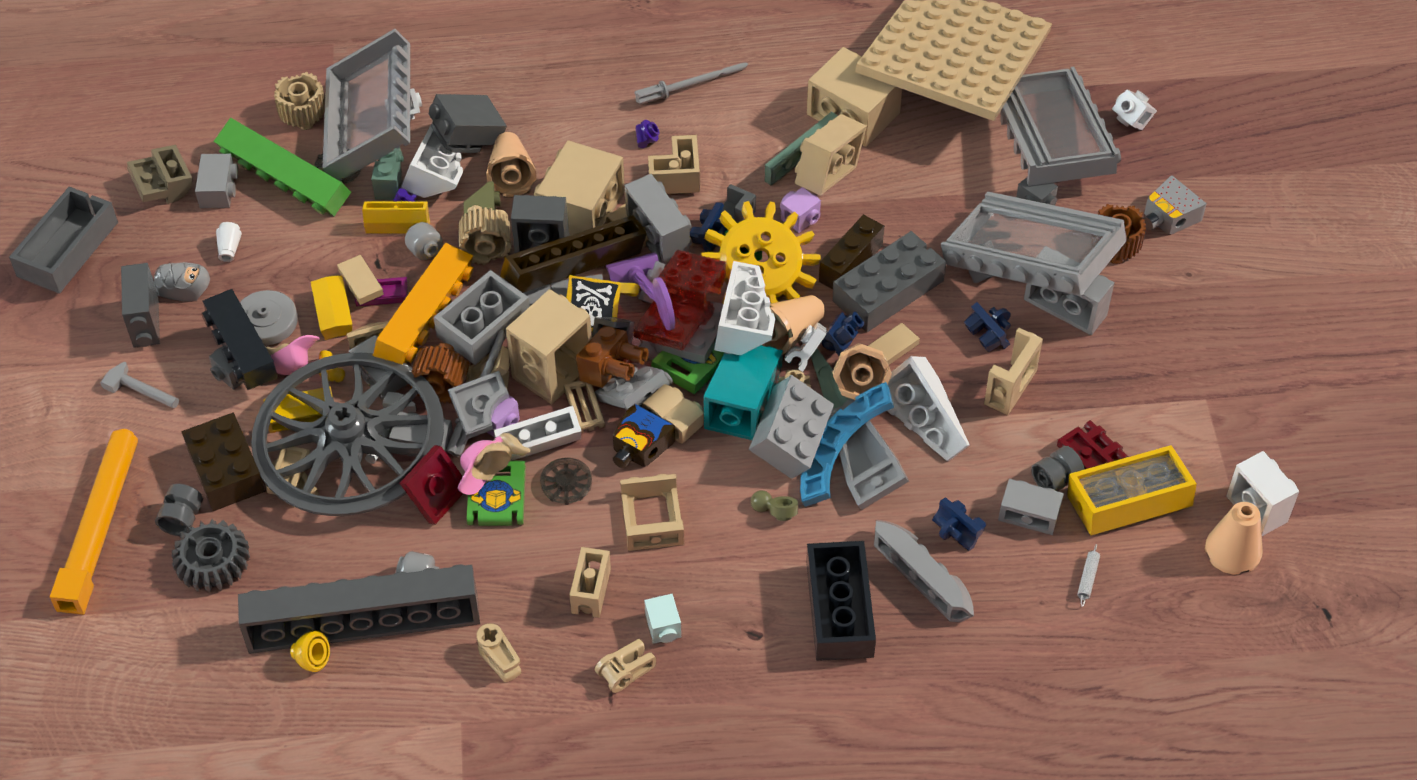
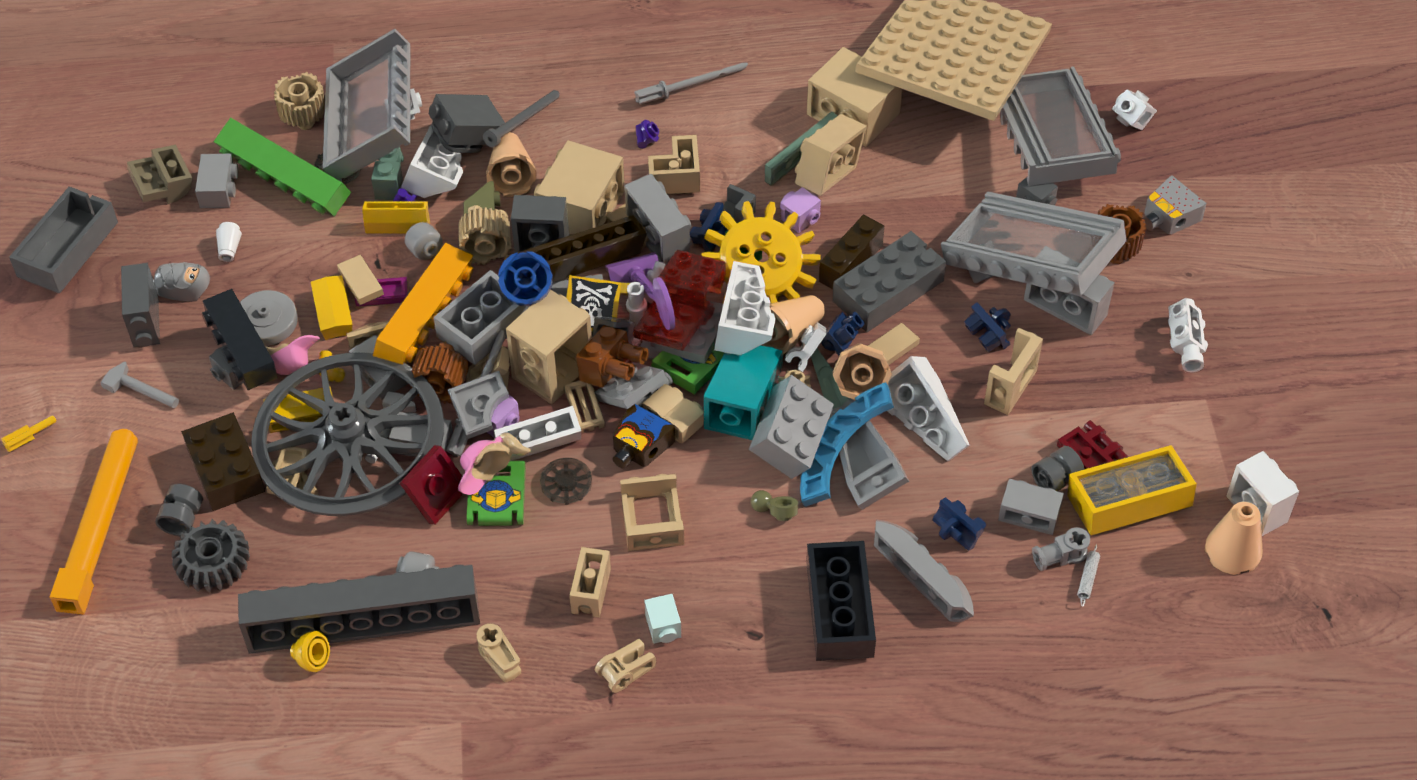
none -> yellow axle [1,416,57,452]
none -> dark grey bar [483,90,560,147]
none -> blue cylinder [498,251,553,306]
none -> white pin [626,282,647,328]
none -> light grey connector [1032,527,1090,571]
none -> white brick [1168,298,1208,372]

